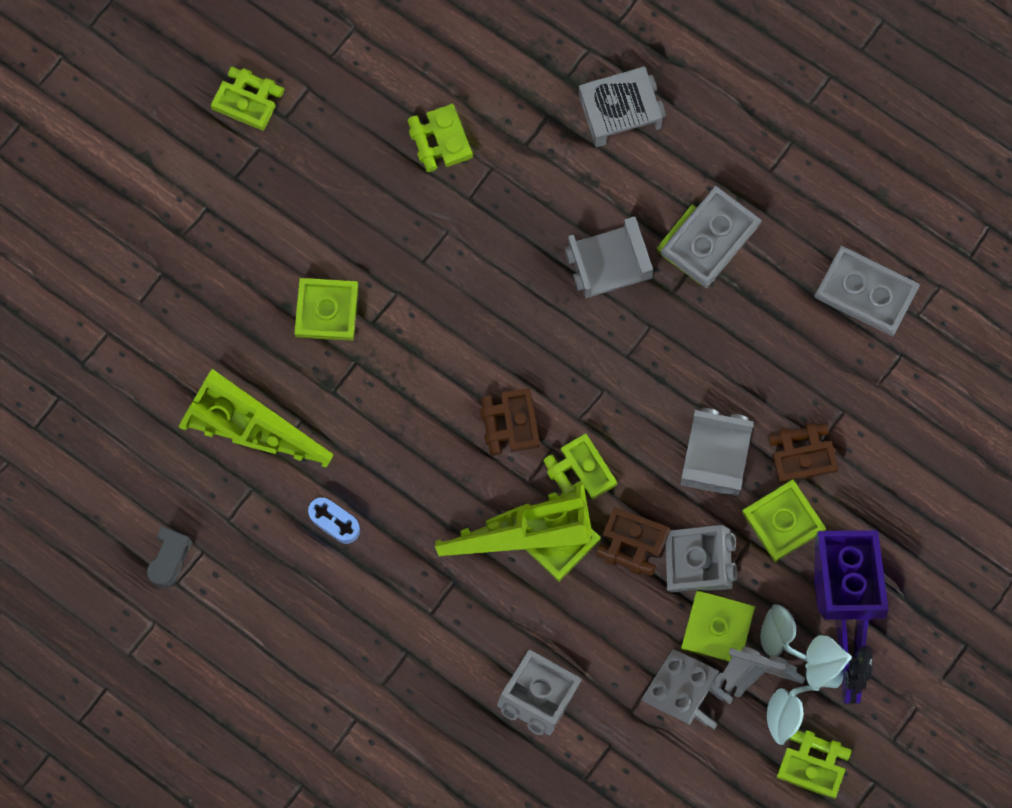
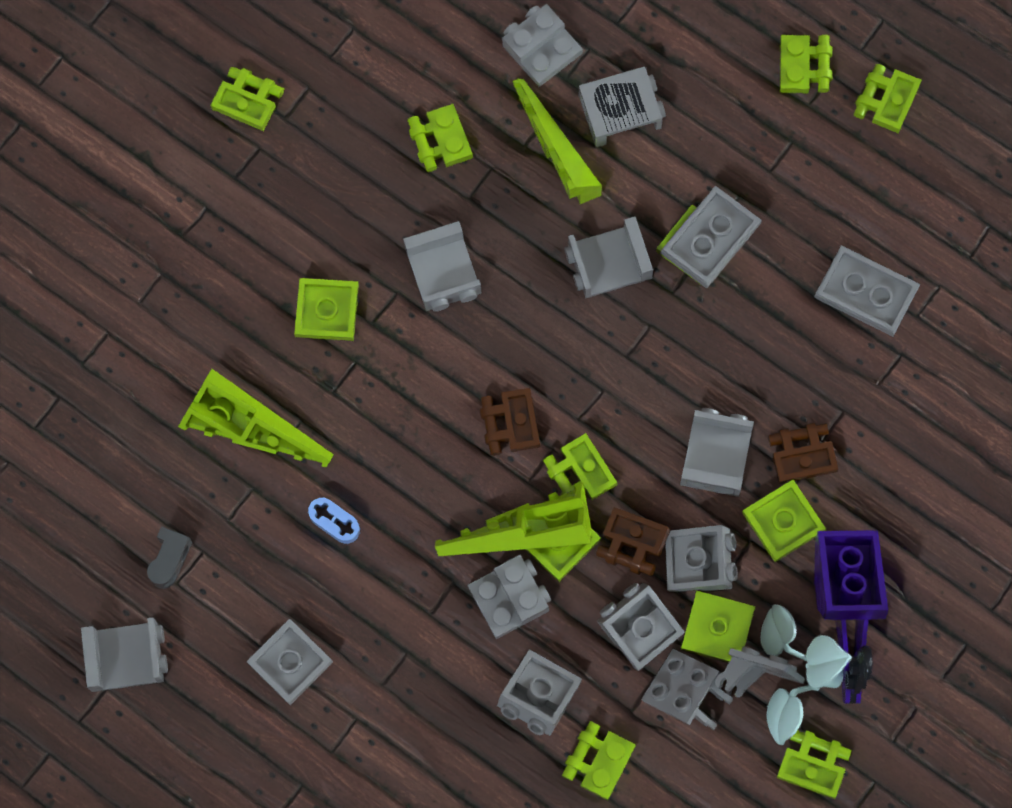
none -> light grey panel [81,617,168,692]
none -> light grey plate [246,619,333,705]
none -> light grey panel [403,221,482,311]
none -> light grey plate [467,555,551,639]
none -> light grey plate [502,4,583,87]
none -> lime wedge [513,79,602,204]
none -> lime plate [562,721,636,801]
none -> light grey plate [597,583,685,671]
none -> lime plate [780,35,832,93]
none -> lime plate [854,64,922,134]

